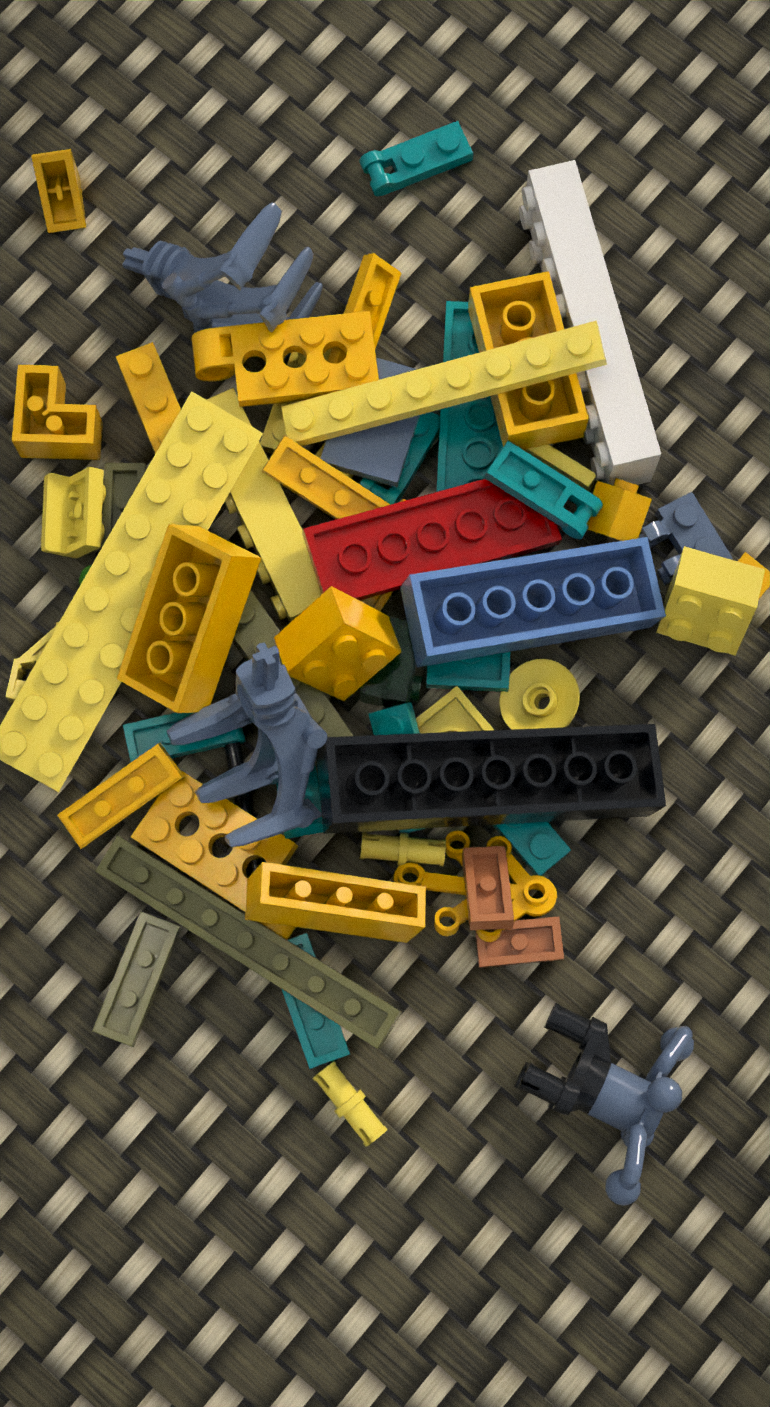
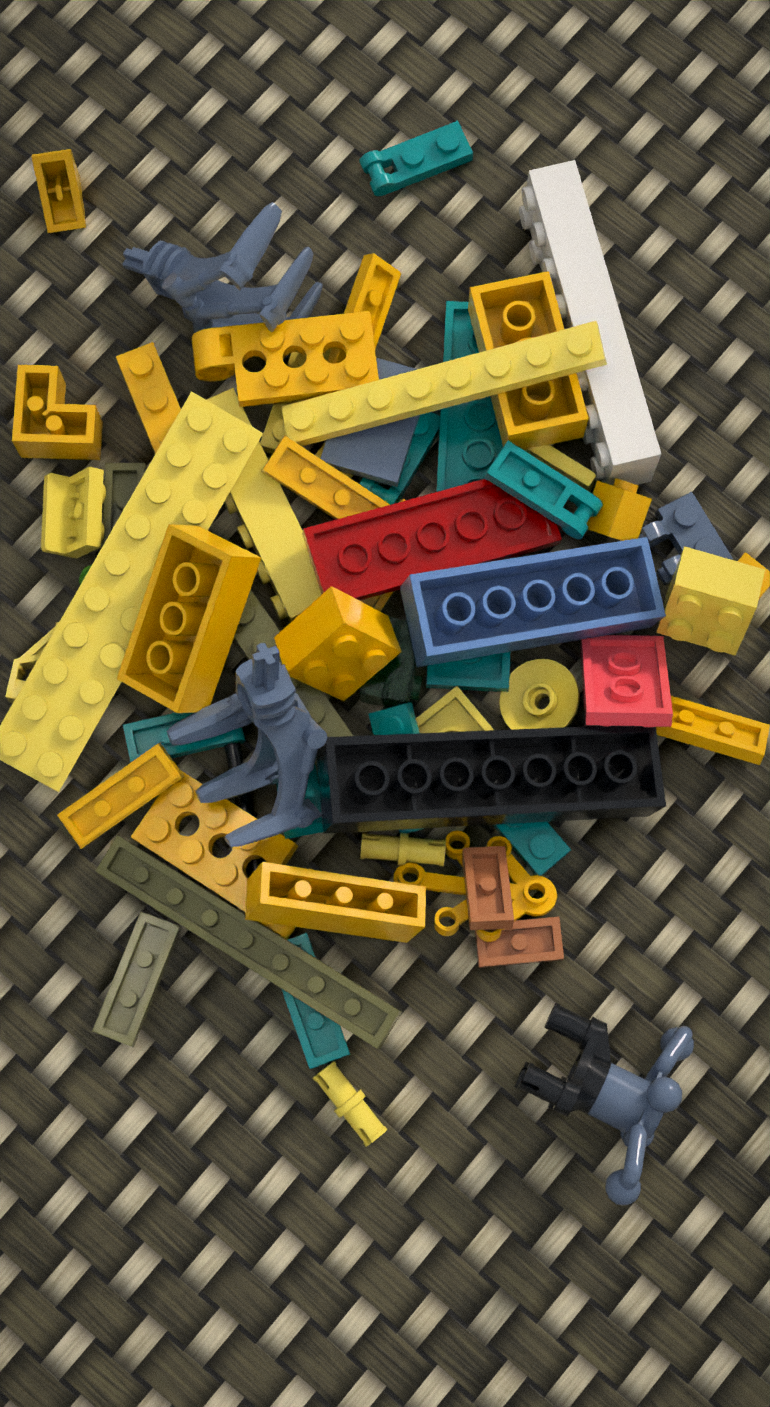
none -> coral plate [581,635,673,728]
none -> yellow plate [656,696,770,765]

